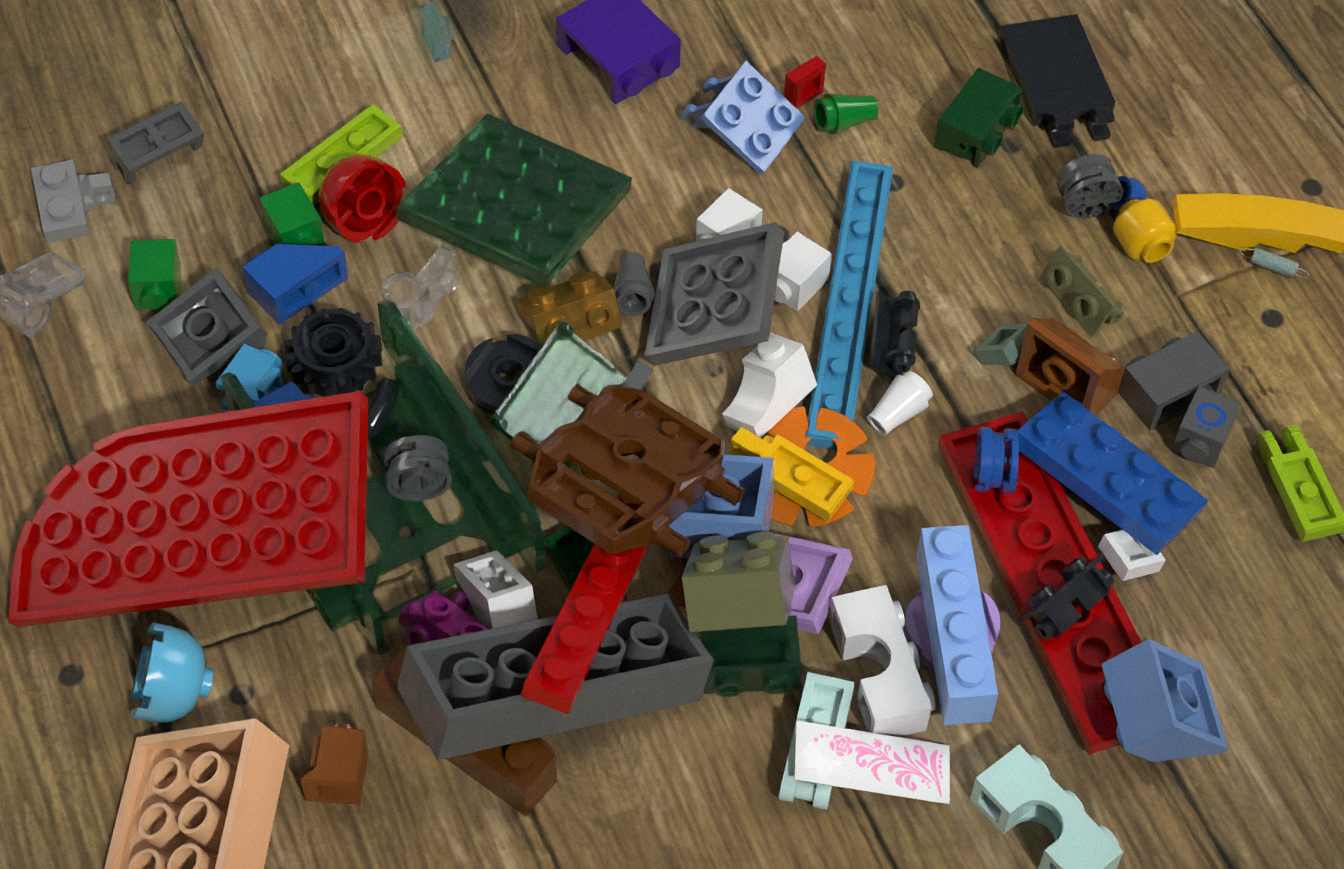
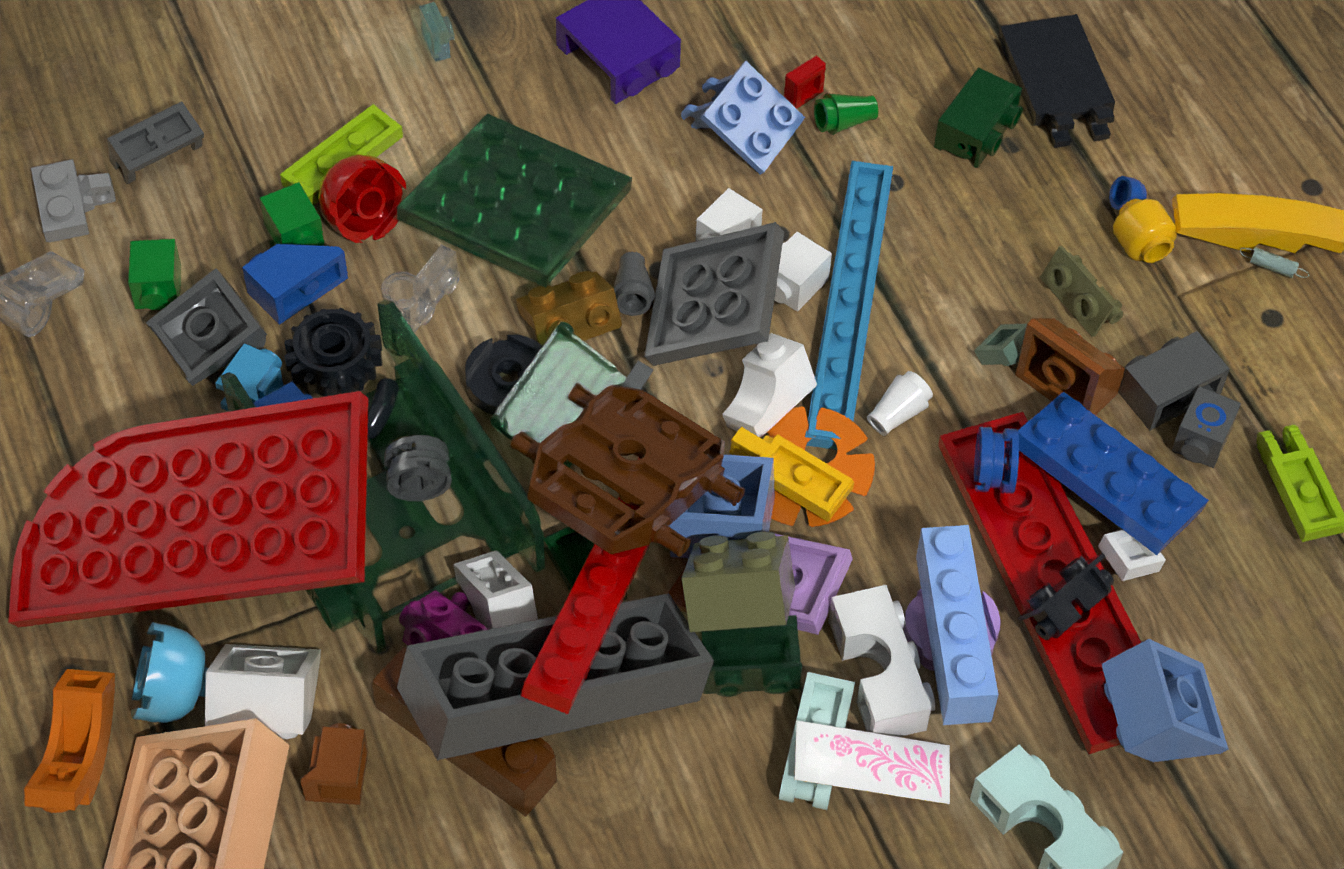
black hinge [870,291,920,381] -> none
dark grey wheel [1056,154,1123,219] -> none
none -> orange arch [24,669,115,813]
none -> white slope [205,644,321,739]

